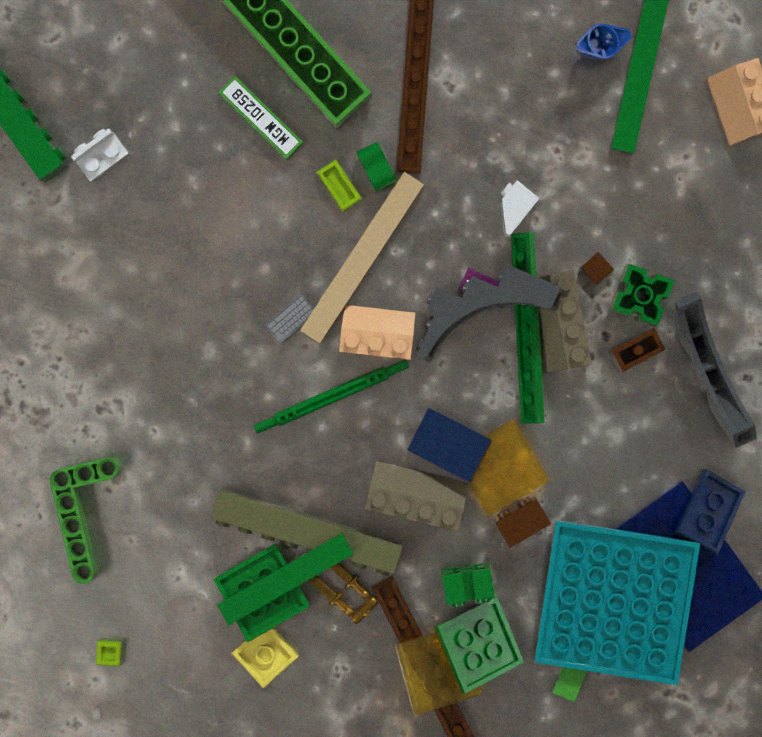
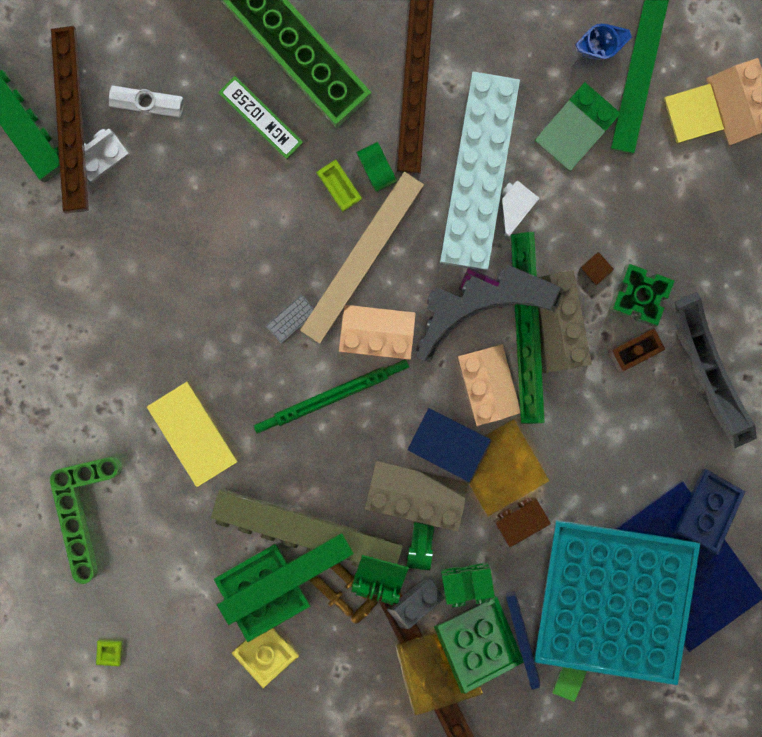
none -> reddish brown tile [51,26,89,214]
none -> white piece [109,86,184,118]
none -> light yellow tile [147,382,238,487]
none -> green hinge [351,555,409,605]
none -> dark grey brick [387,579,445,629]
none -> green piece [406,522,434,571]
none -> light aqua brick [439,72,520,271]
none -> light nougat slope [457,344,520,426]
none -> dark blue tile [506,591,540,690]
none -> green slope [535,82,621,171]
none -> light yellow tile [663,84,724,144]

